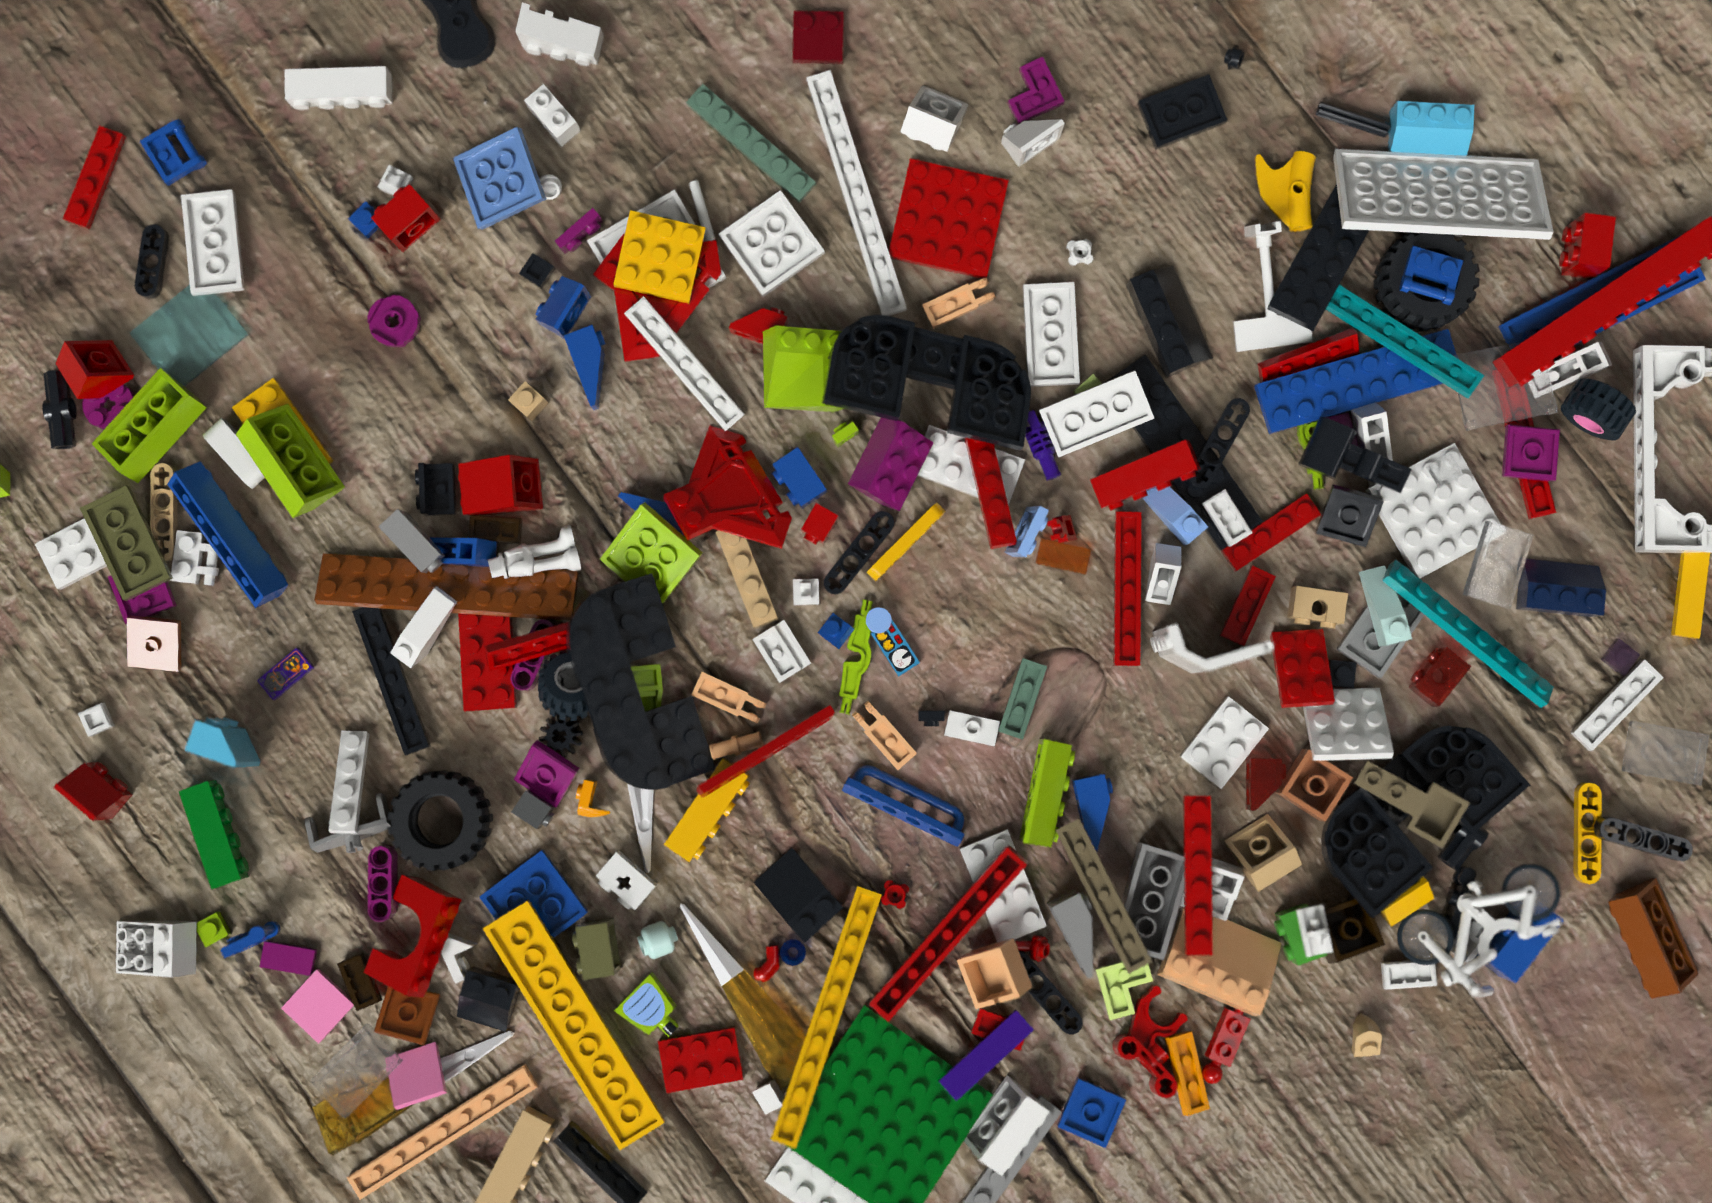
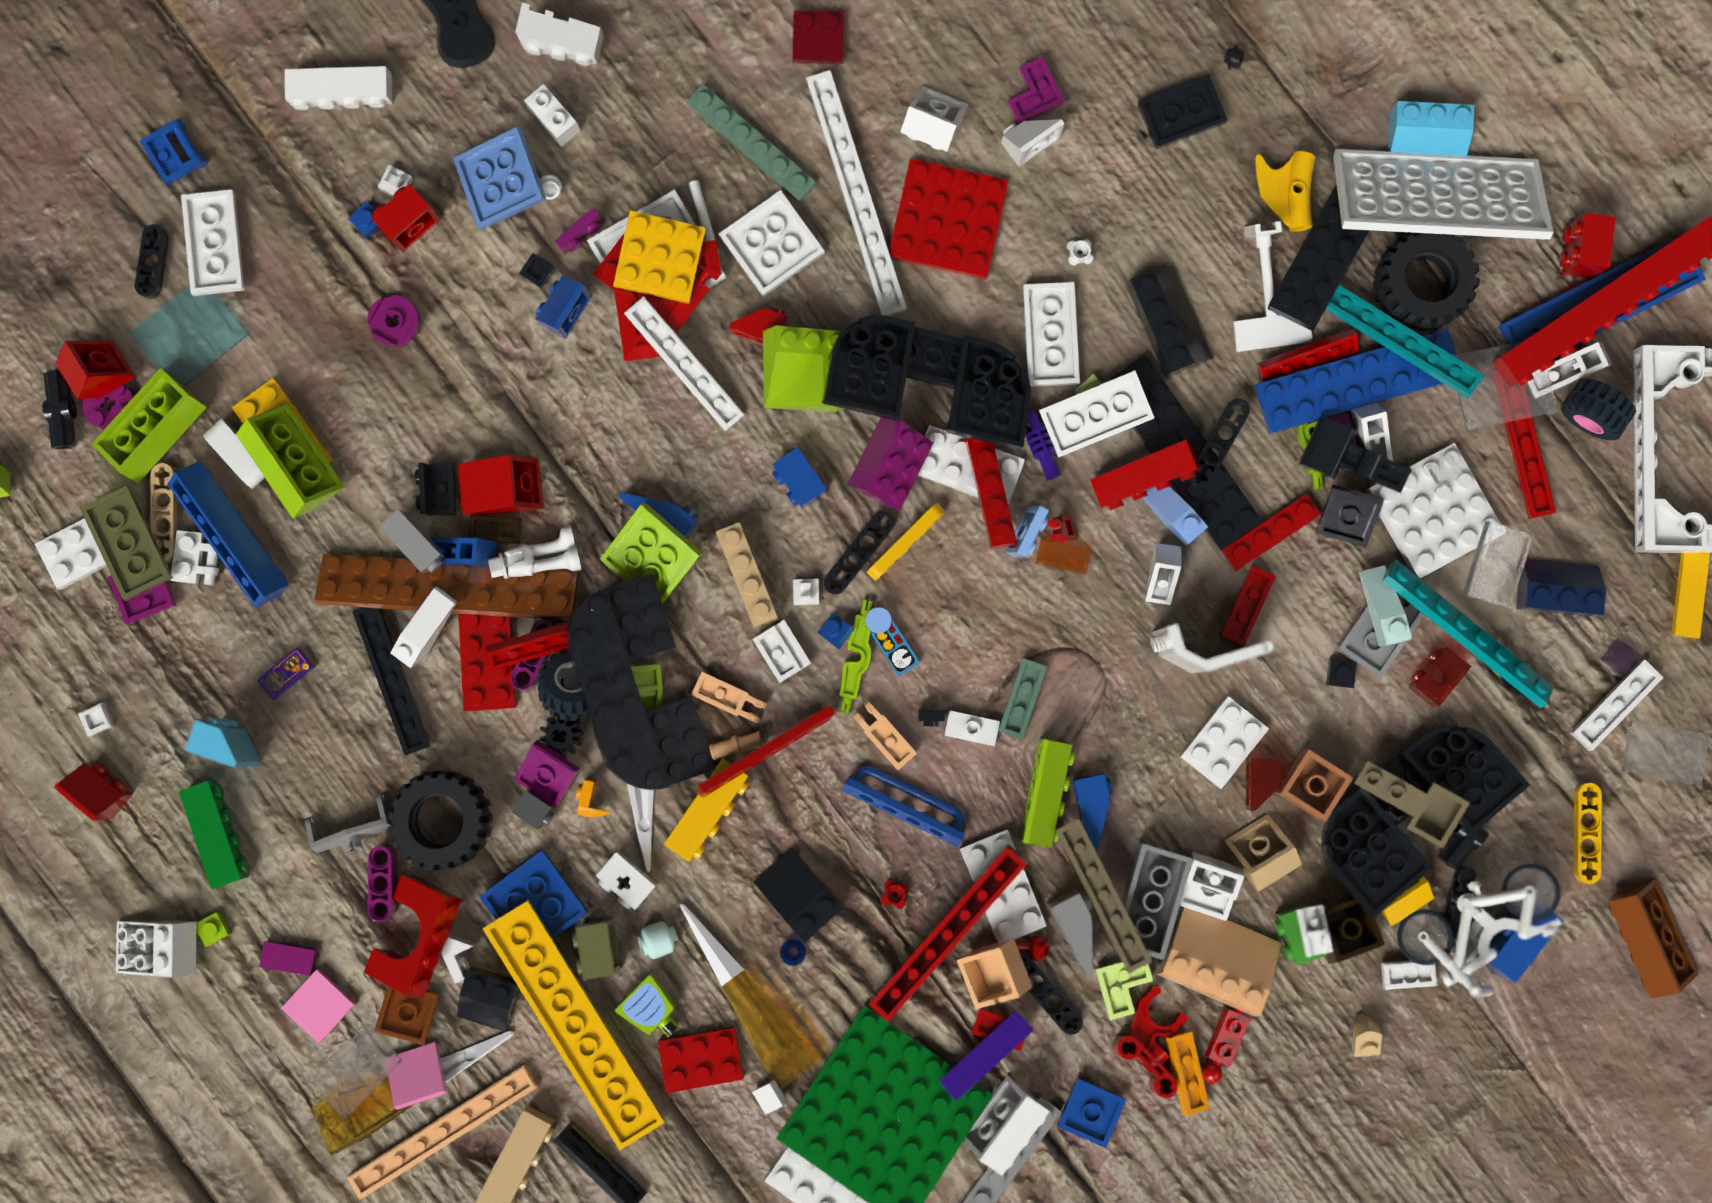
red plate [62,125,126,230] -> none
plate [127,615,181,672] -> none
blue plate [220,921,280,958] -> none
white plate [329,731,369,834] -> none
dark brown plate [337,952,383,1011] -> none
tan brick [508,381,549,421] -> none
blue slope [564,325,606,410] -> none
red plate [664,425,792,549] -> none
red arm [753,945,780,982] -> none
yellow plate [770,886,882,1149] -> none
red brick [801,503,839,545] -> none
lime plate [832,422,859,447] -> none
light nougat hinge [922,278,996,329] -> none
red plate [1113,511,1142,666] -> none
red plate [1183,796,1213,956] -> none
white plate [1202,489,1253,547] -> none
red plate [1270,629,1335,708] -> none
tan brick [1287,586,1348,629] -> none
white plate [1303,688,1394,761] -> none
black axle [1316,101,1391,137] -> none
blue plate [1399,246,1463,305] -> none
magenta plate [1502,425,1560,482] -> none
black beam [1594,817,1693,861] -> none

